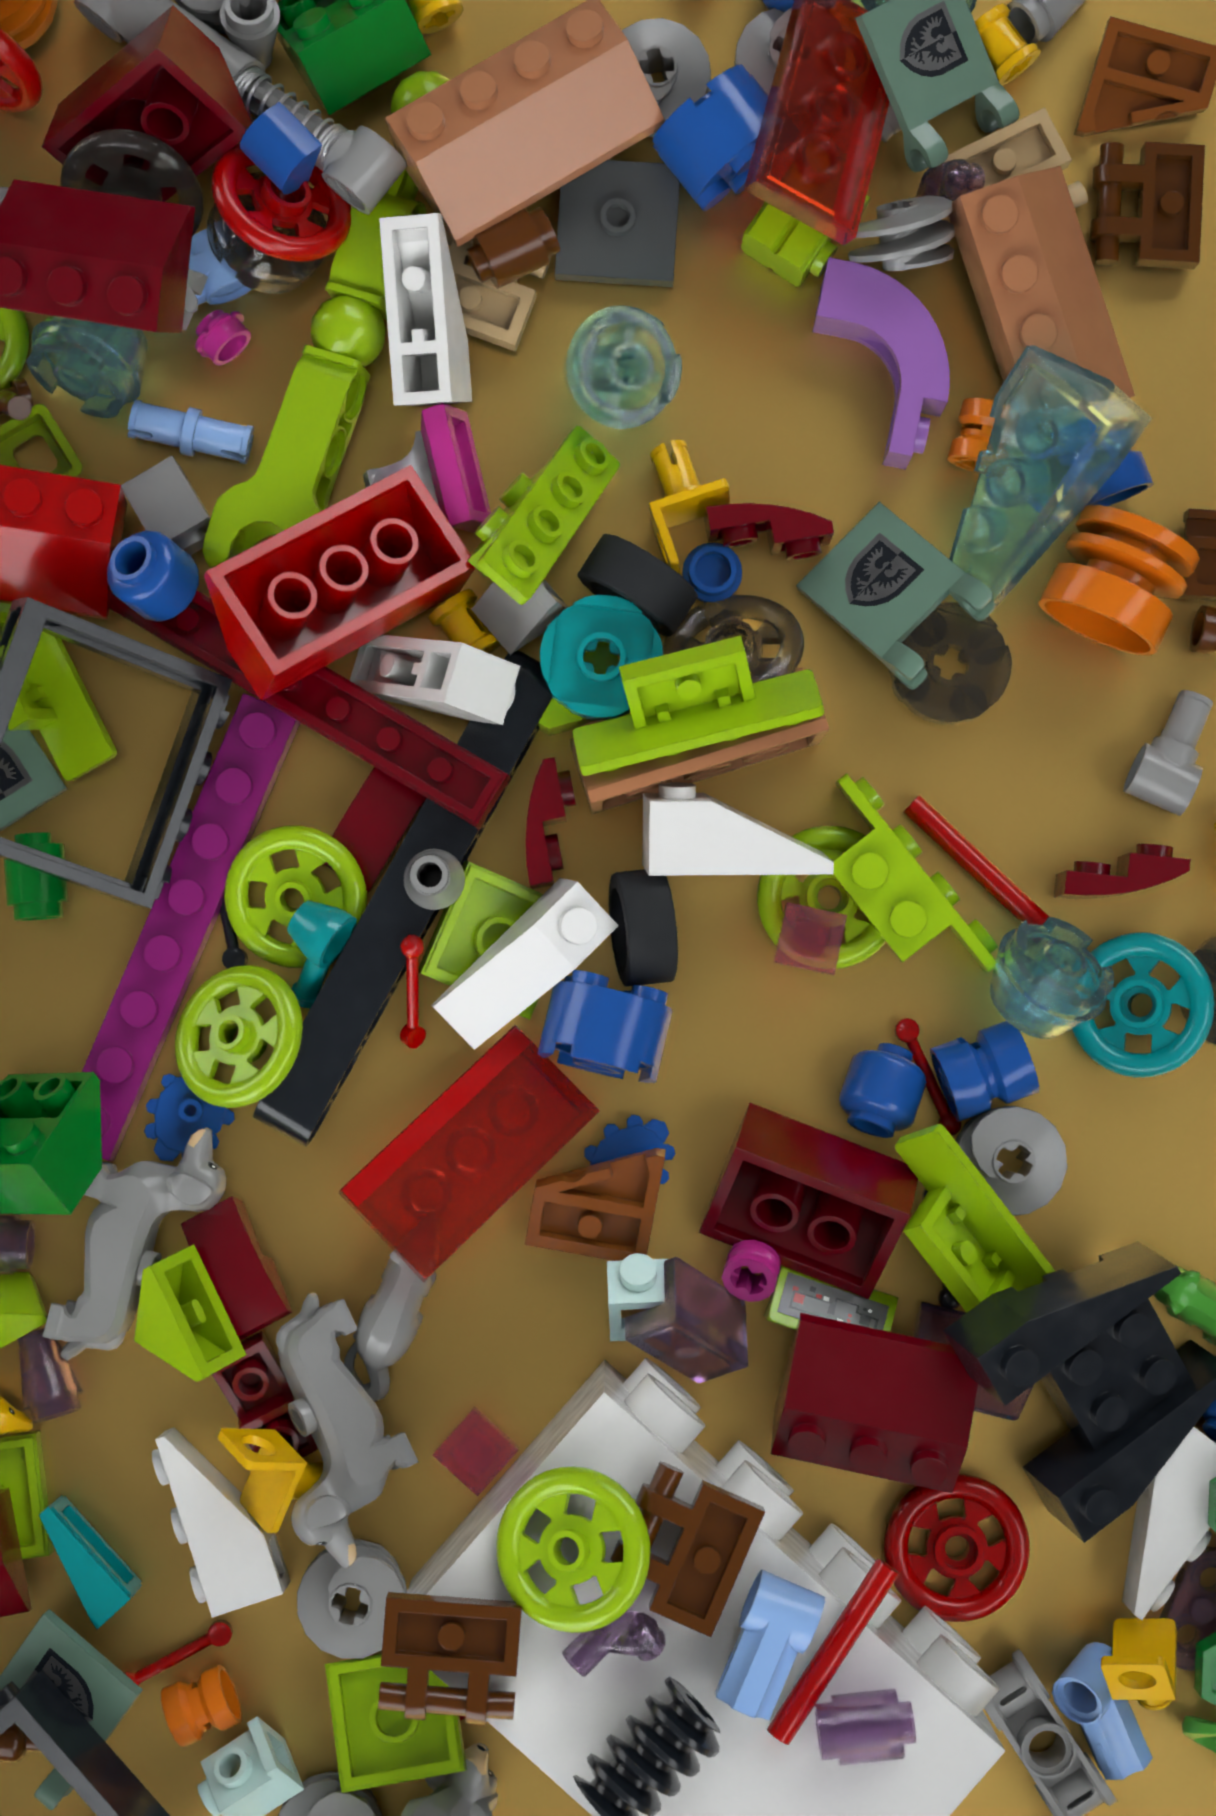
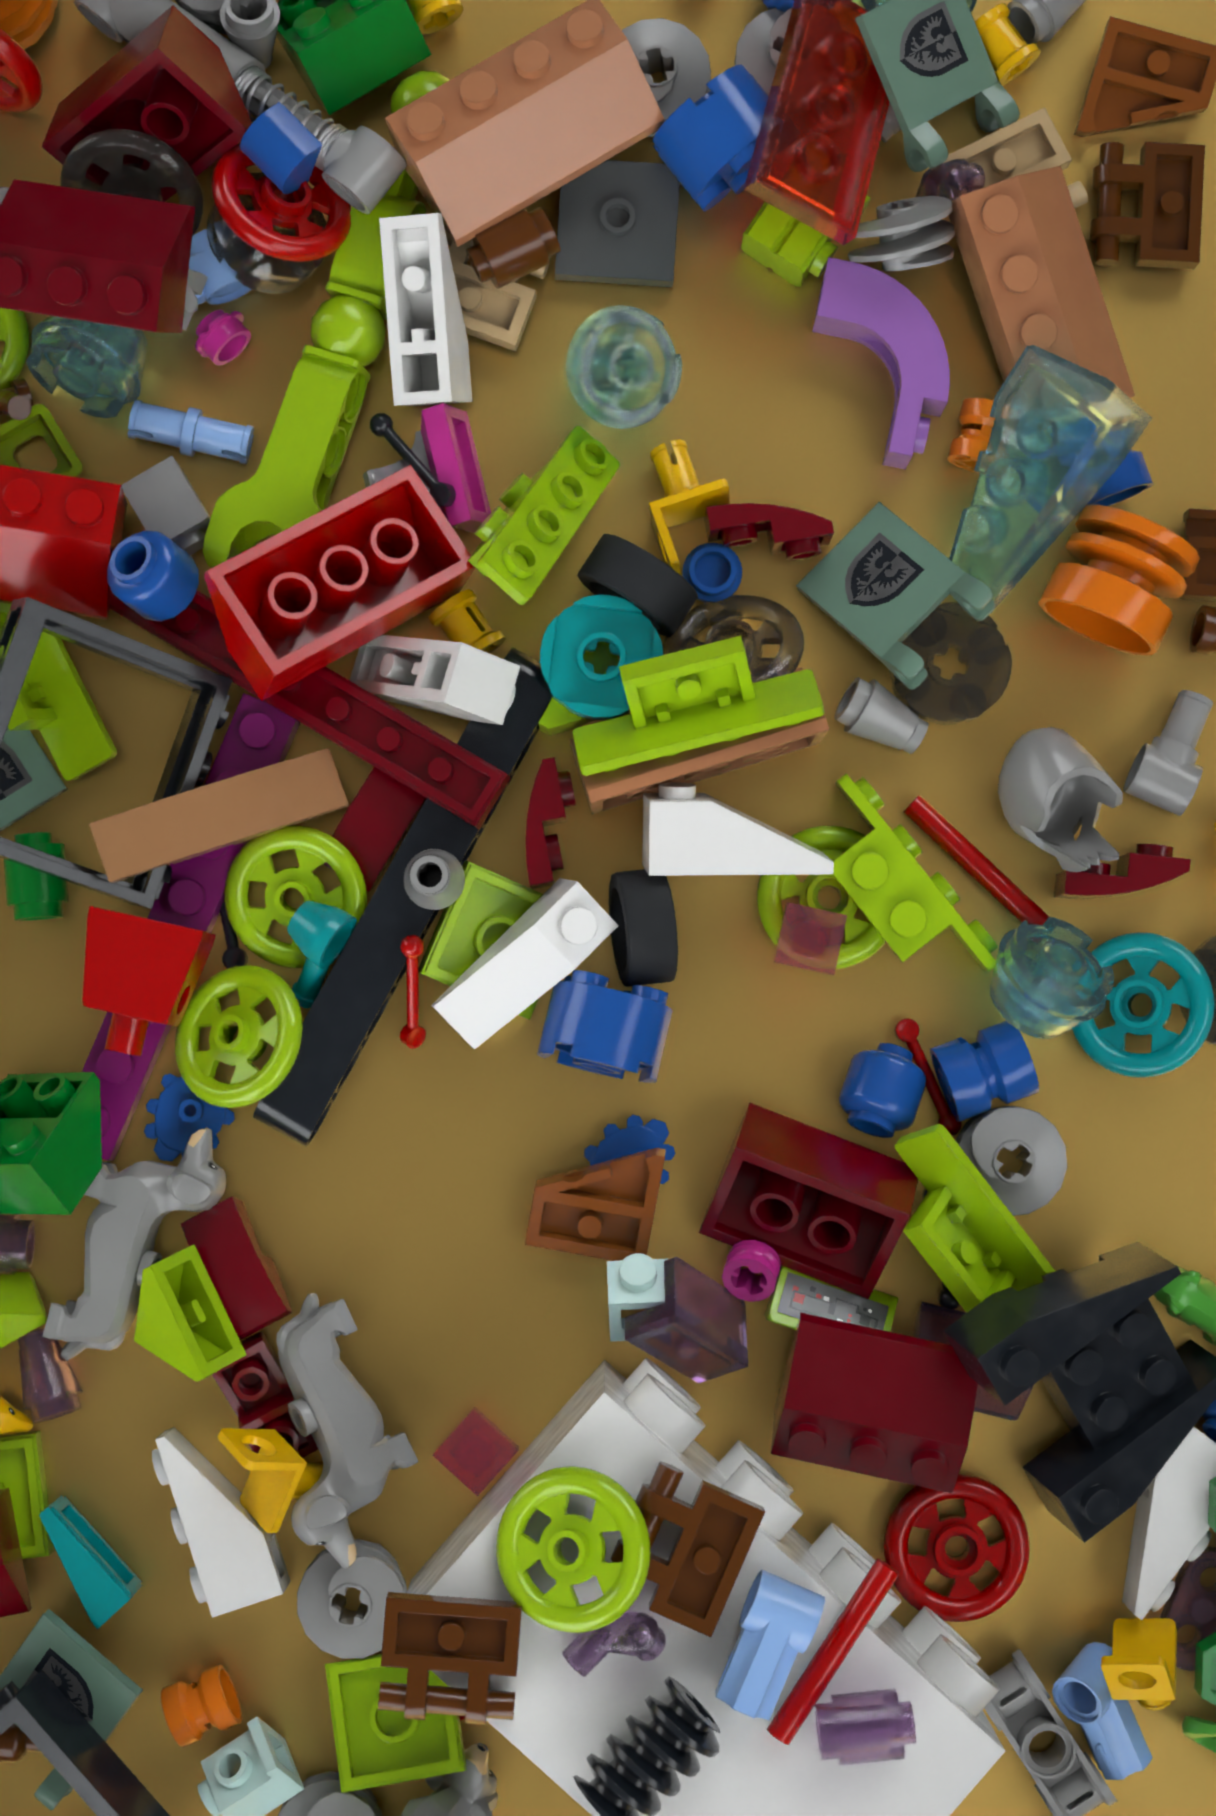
red hinge [123,1620,233,1686] -> none
clear red tile [338,1025,600,1282] -> none
light grey animal [344,1211,439,1402] -> none
light grey slope [471,579,568,655] -> none
none -> red torso [82,906,216,1056]
none -> medium nougat slope [89,748,349,884]
none -> black hinge [370,413,456,508]
none -> light grey cone [834,677,929,754]
none -> light grey helmet [998,727,1123,872]

